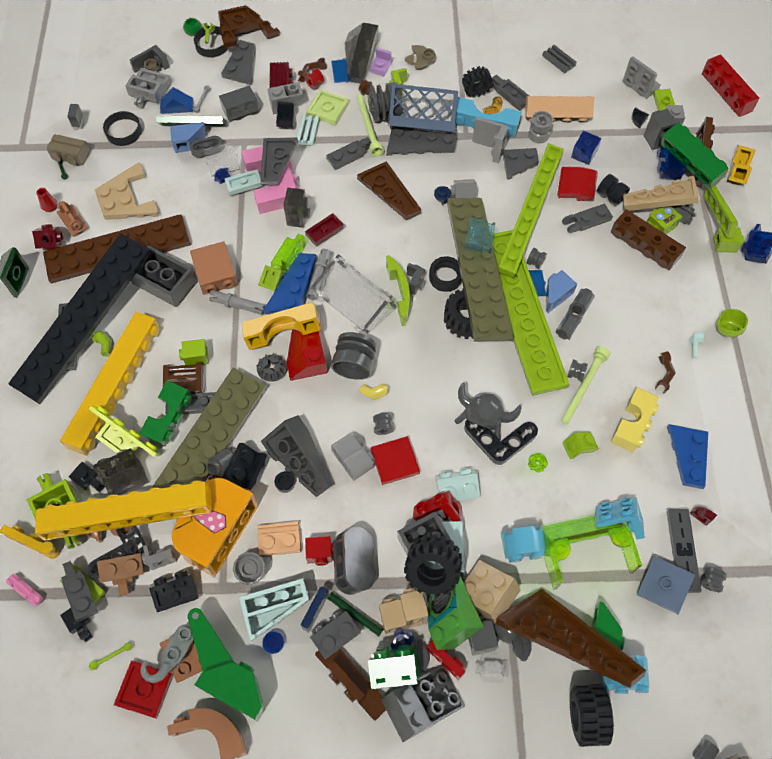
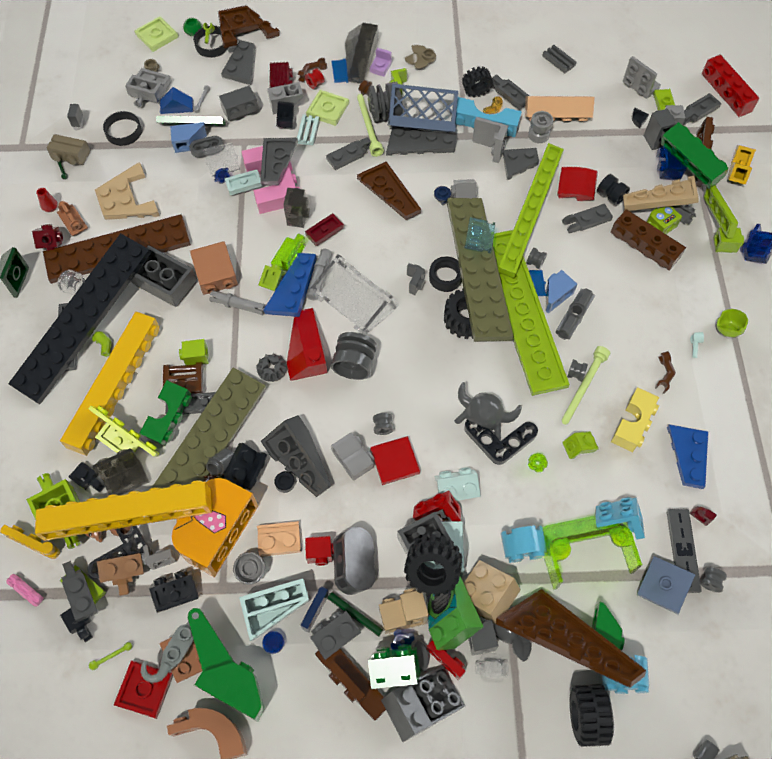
dark grey bracket [129,45,170,73] -> none
yellow arch [242,302,321,350] -> none
light yellow arm [359,384,389,400] -> none
lime slope [386,255,410,326] -> none
clear blue piece [571,131,602,165] -> none
none -> clear head [58,270,86,296]
none -> yellowish green tile [135,16,178,52]
none -> dark grey hinge [683,93,722,125]

